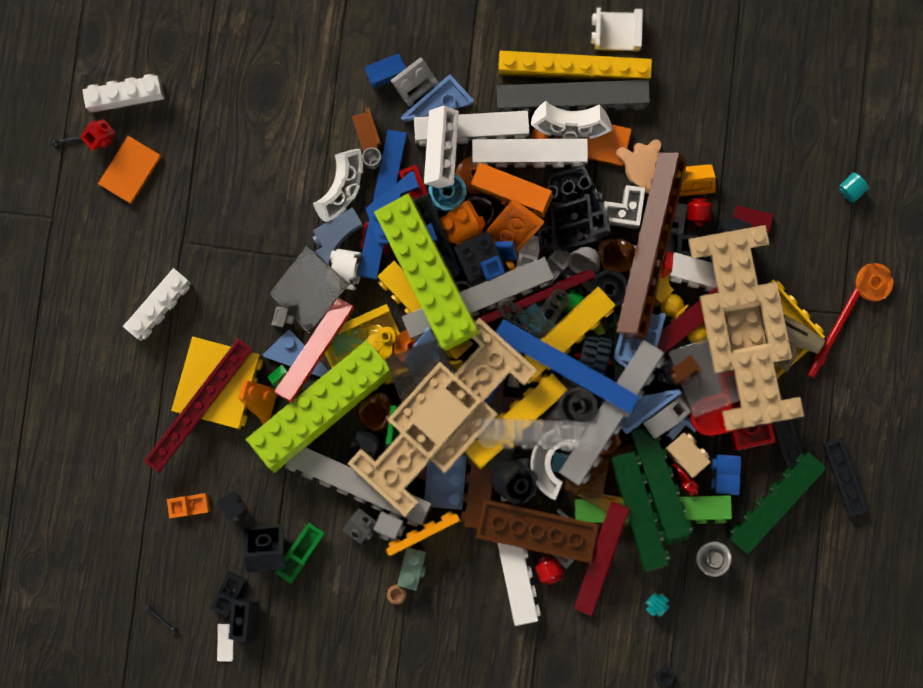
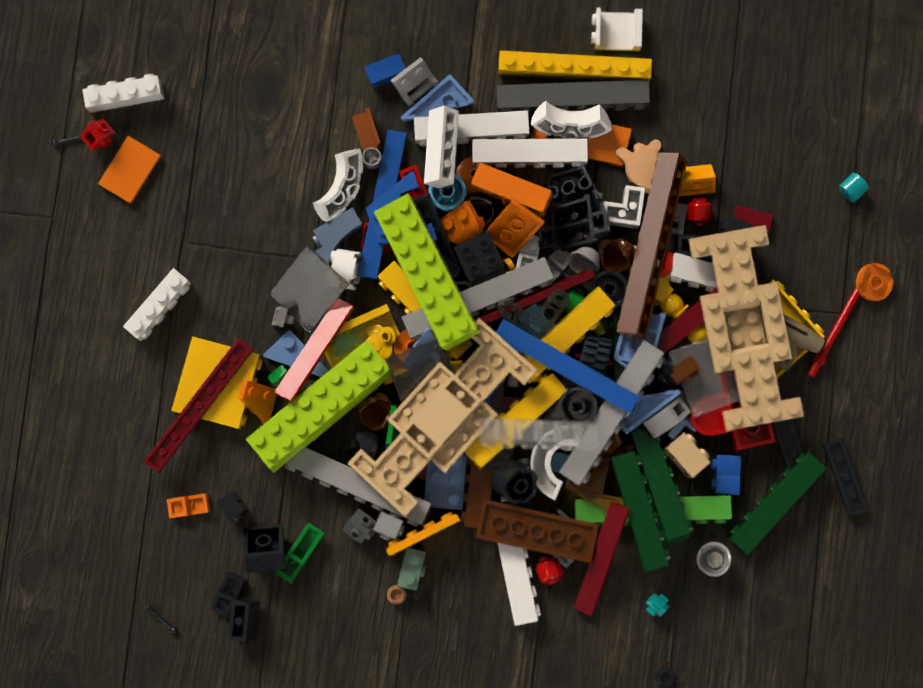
white sticker [217,624,233,661] -> none
blue tile [480,256,505,281] -> none
blue tile [495,241,519,261] -> none
red plate [671,464,699,497] -> none

